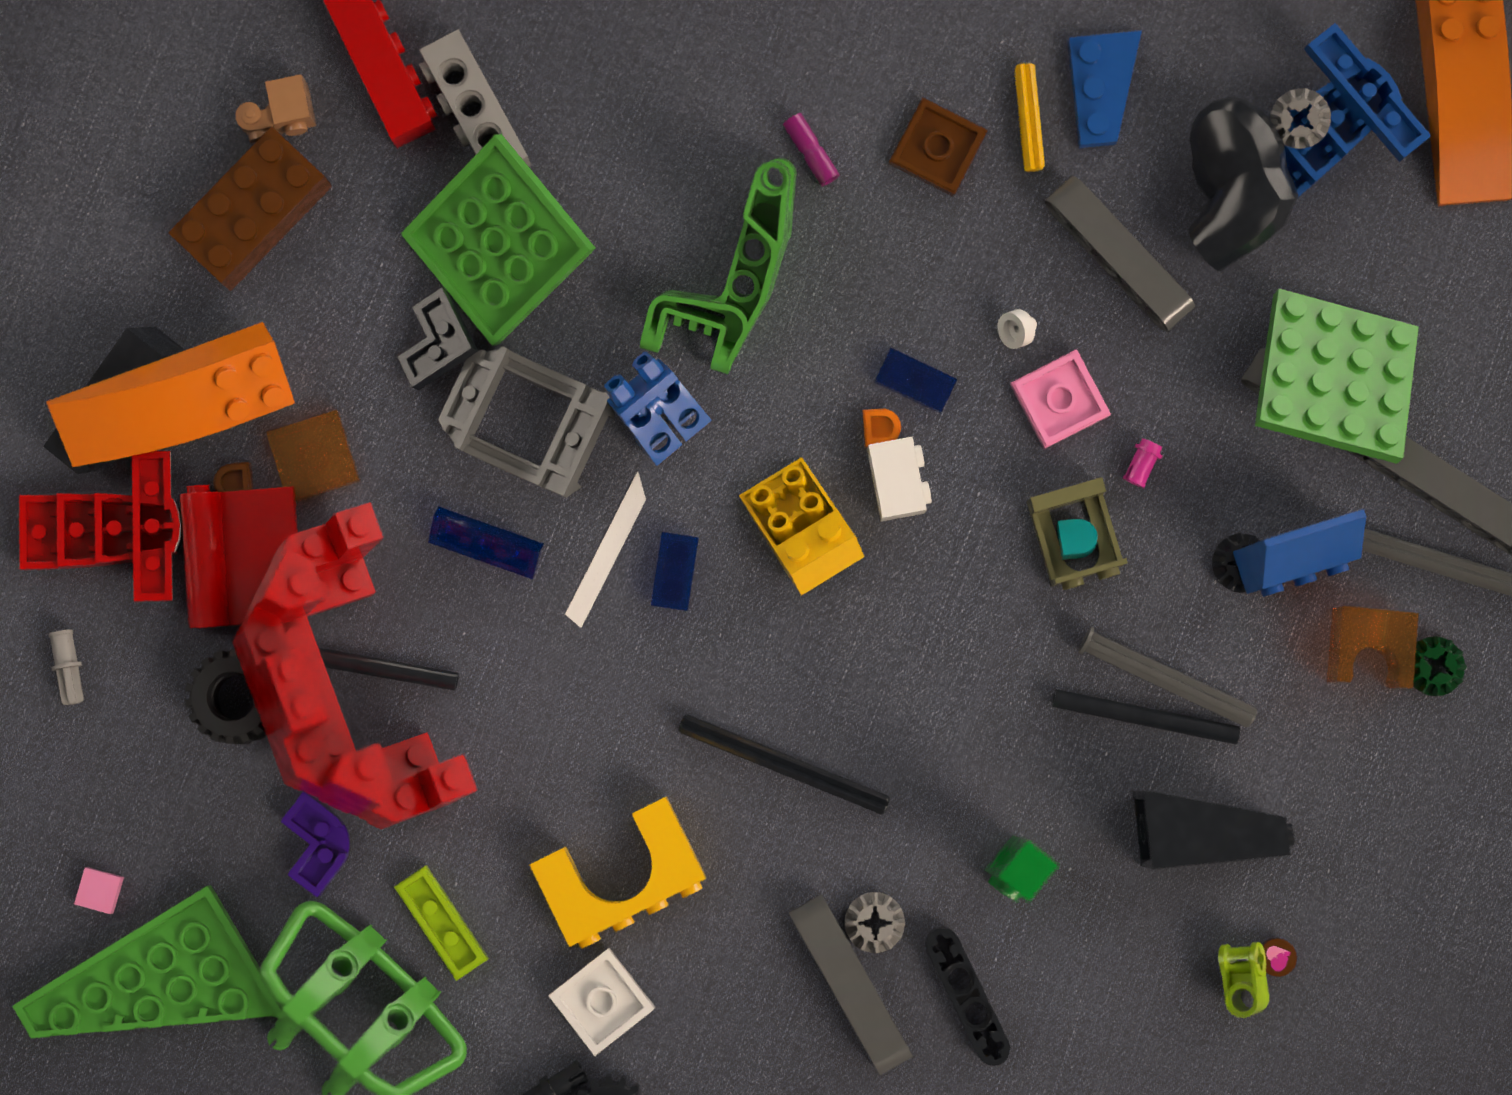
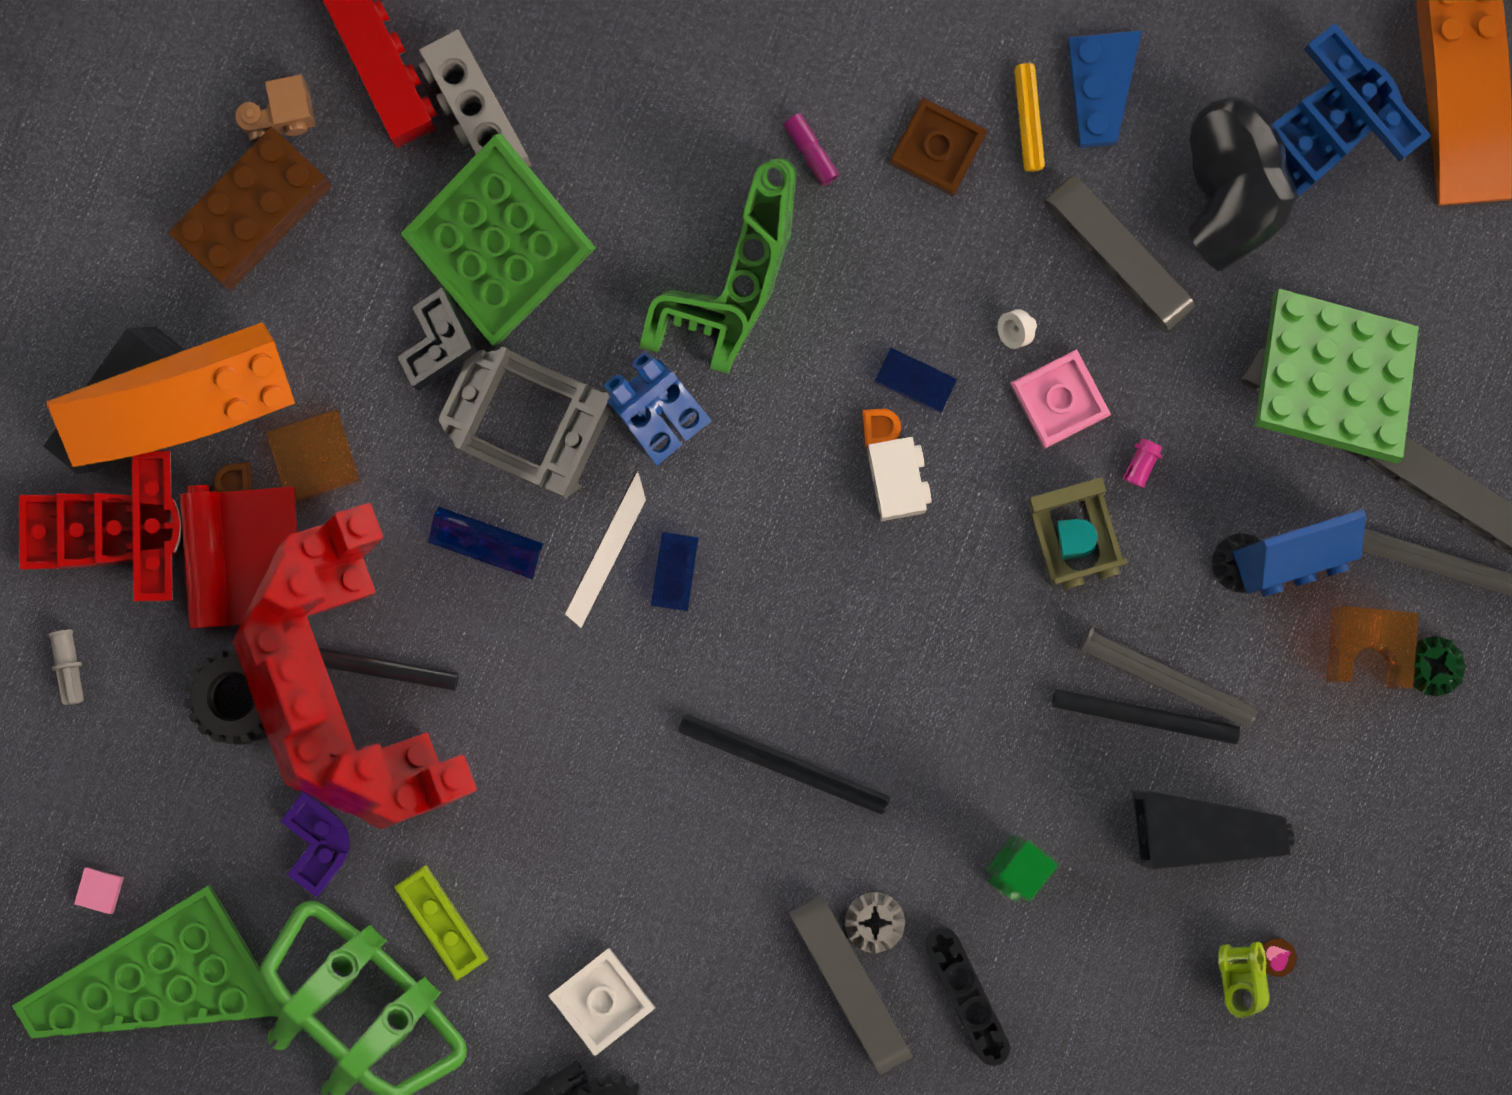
yellow arch [530,796,706,949] -> none
yellow slope [739,457,865,596] -> none
light grey gear [1270,88,1331,149] -> none

